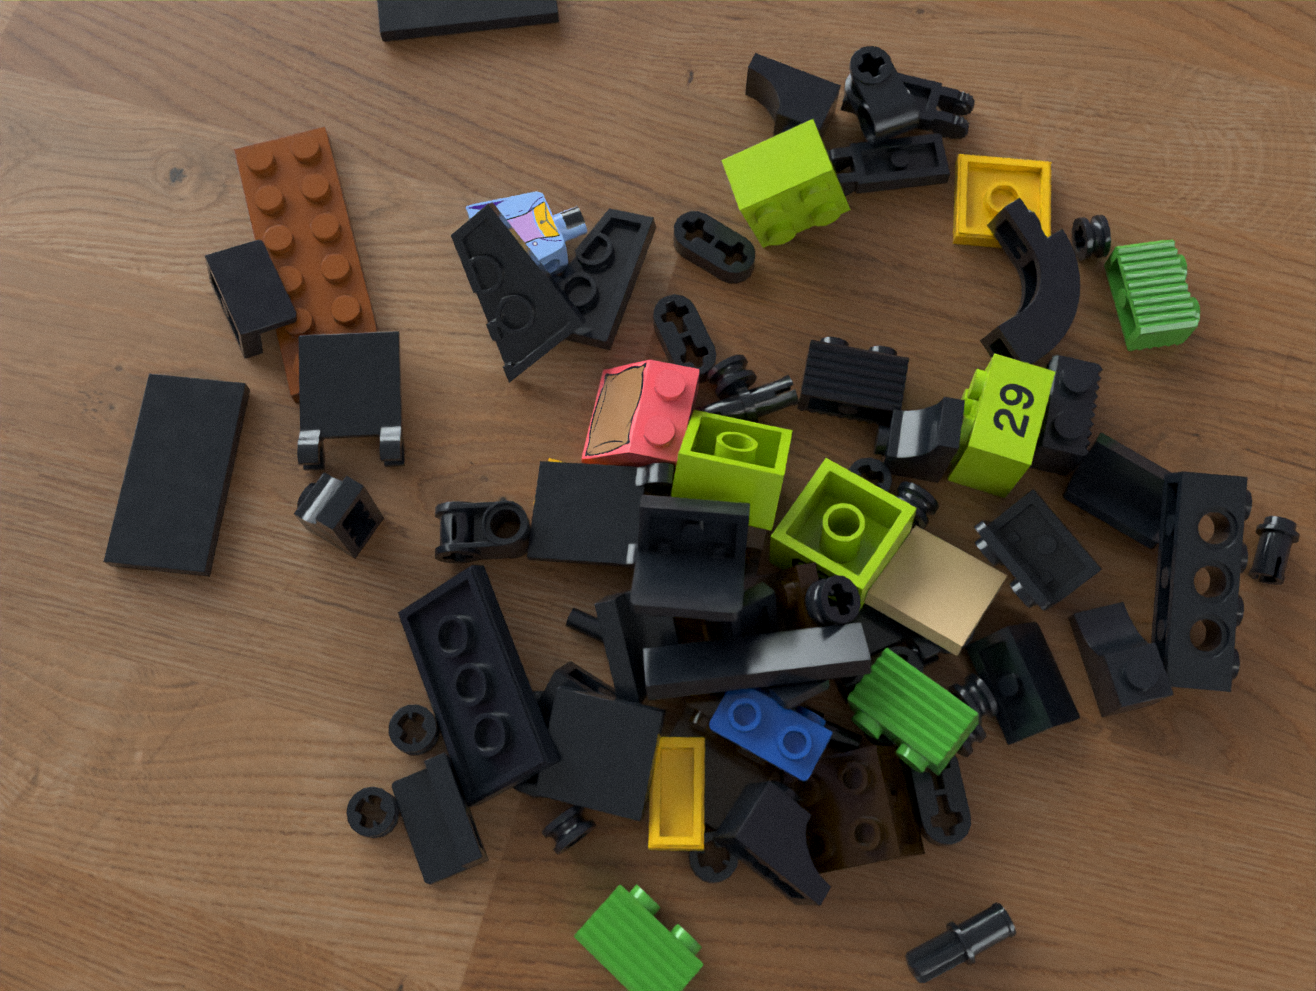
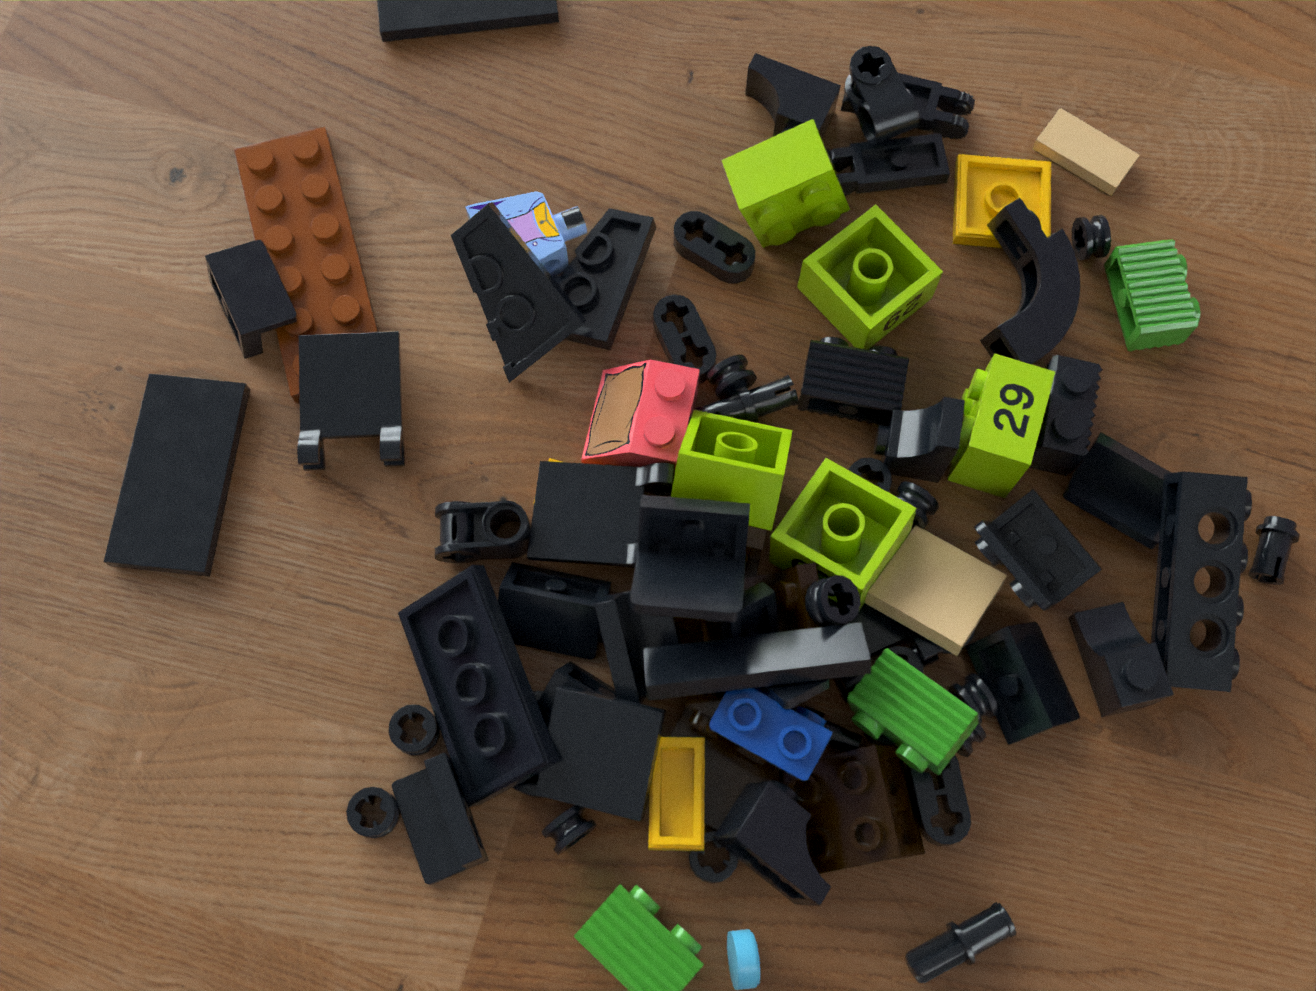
black arch [294,472,384,559] -> none
none -> black panel [498,562,612,660]
none -> medium azure tile [727,929,760,990]
none -> lime brick [797,204,943,350]
none -> tan tile [1032,108,1140,196]

